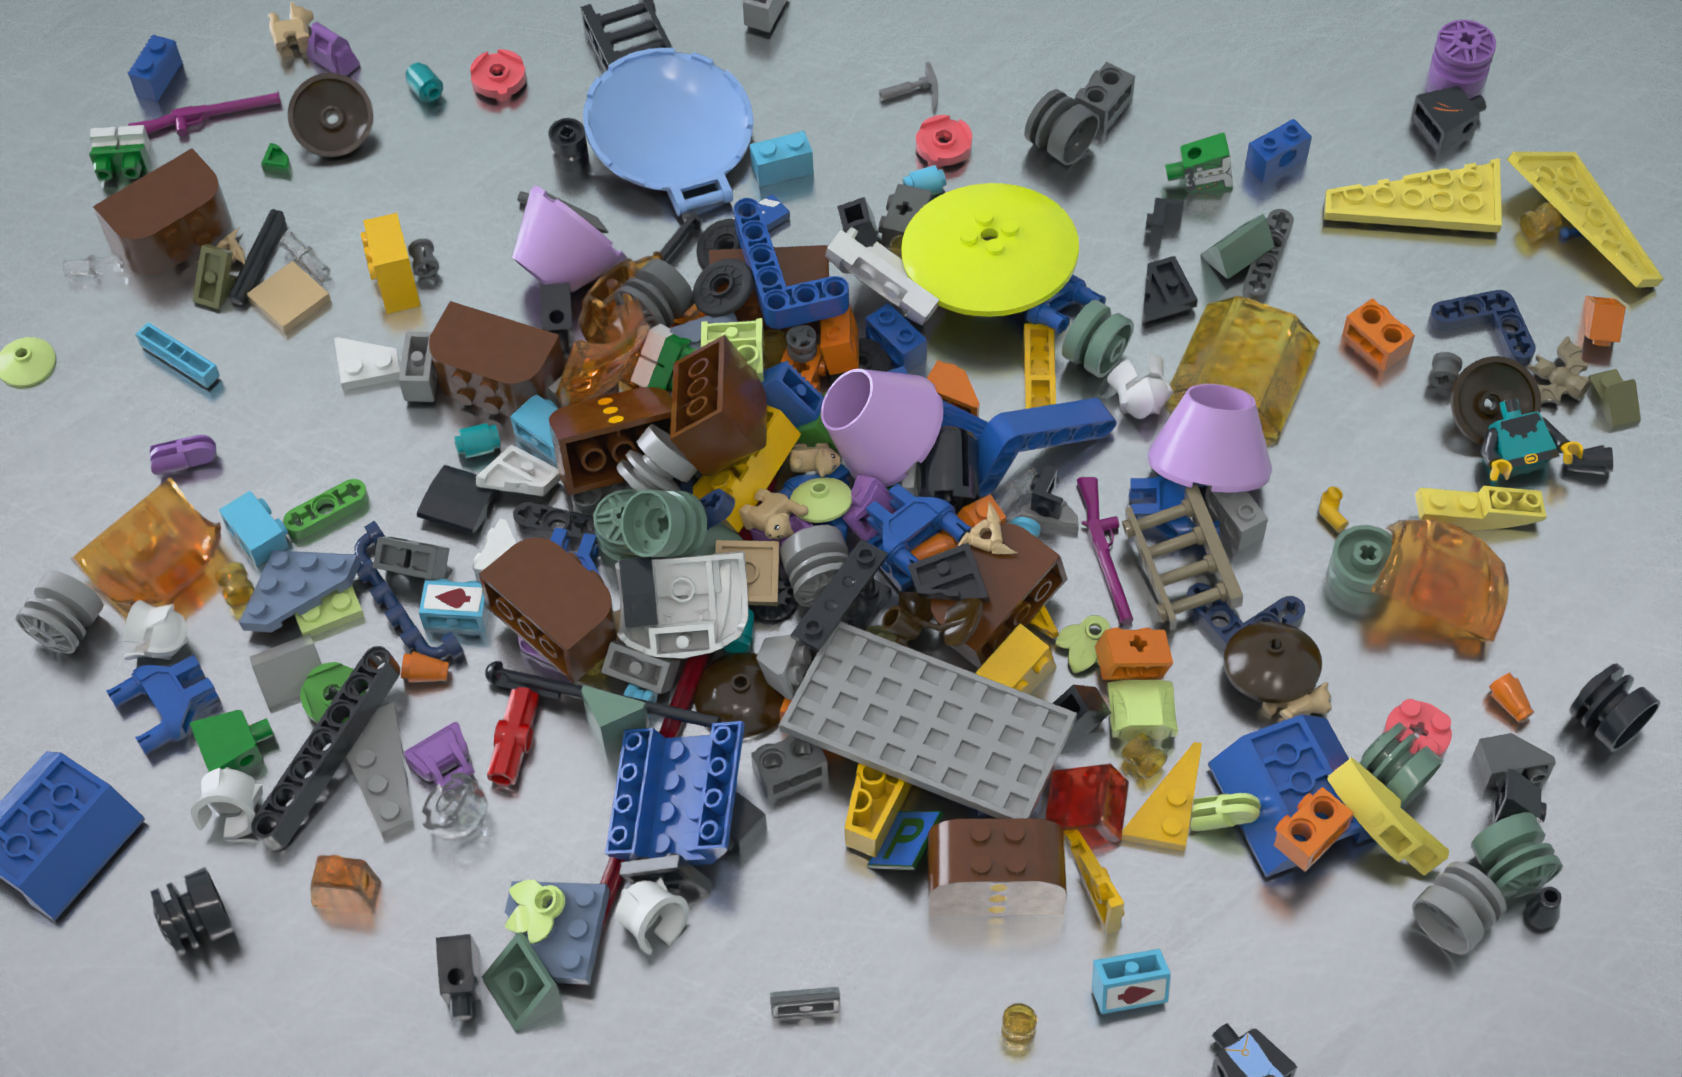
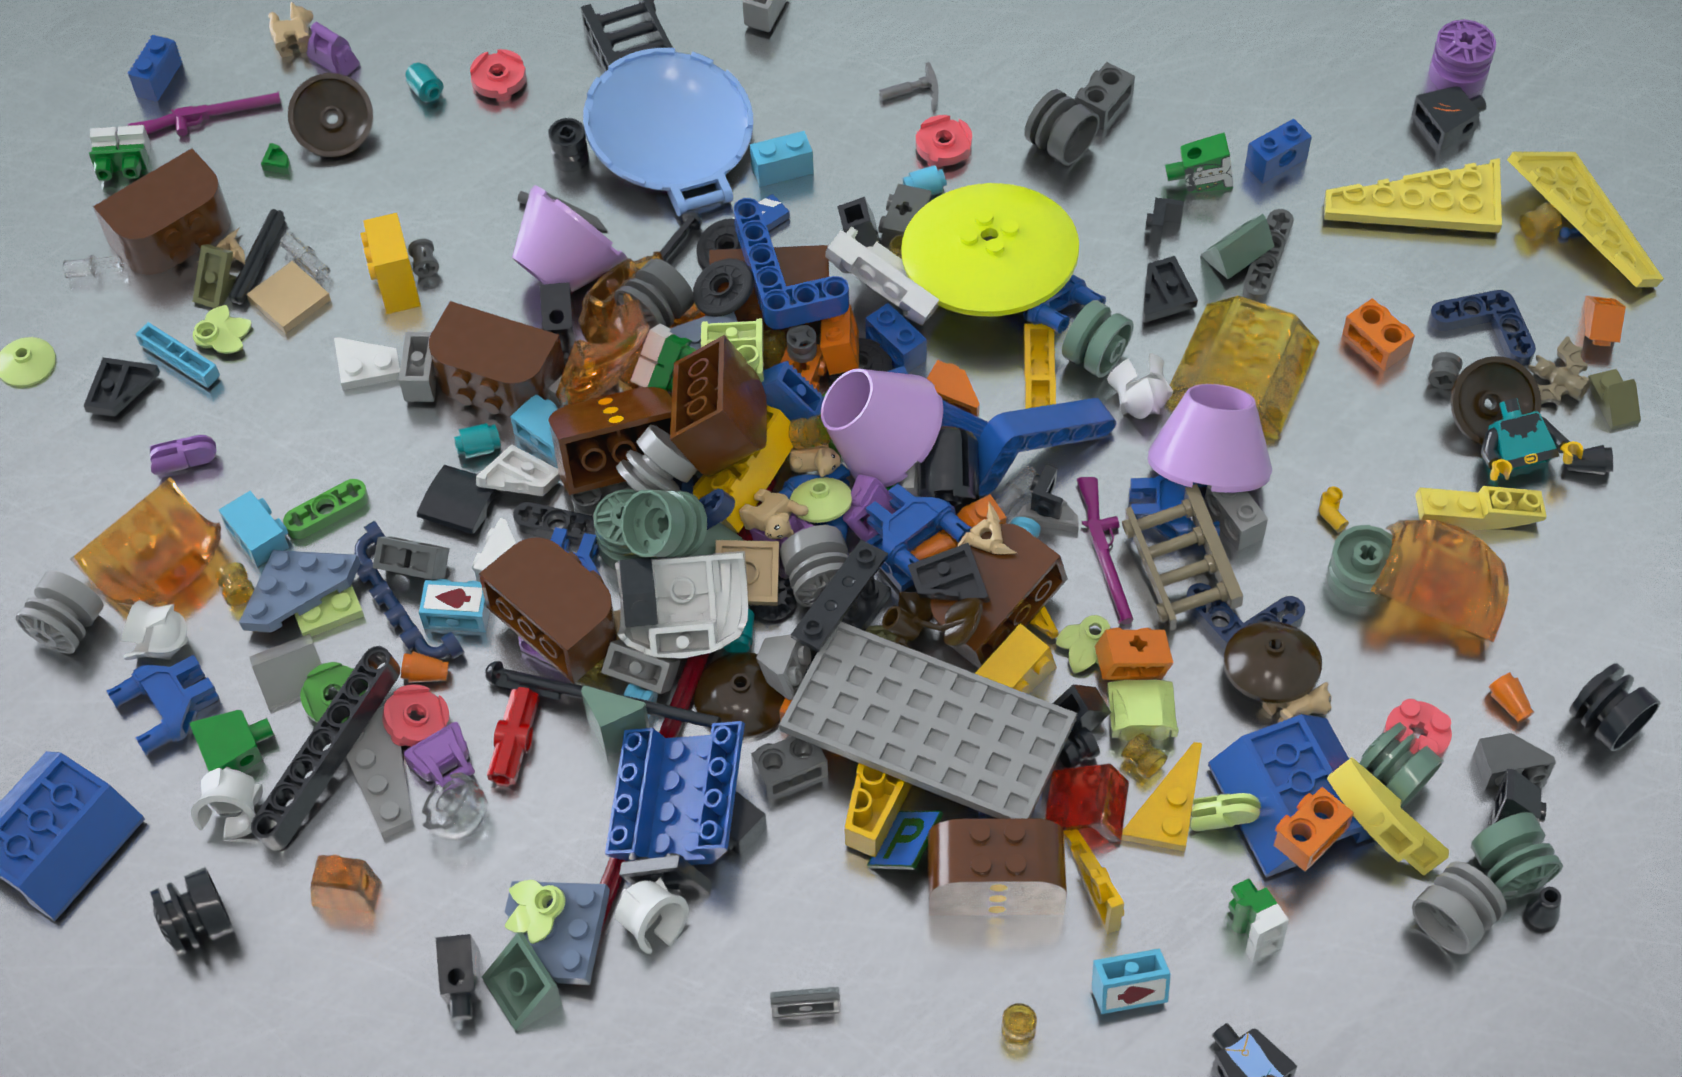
none -> black wing [83,357,160,416]
none -> yellowish green plate [193,305,252,354]
none -> coral plate [382,685,449,747]
none -> clear yellow wheel [789,415,831,449]
none -> black wheel [1059,727,1100,771]
none -> hips [1228,878,1289,962]

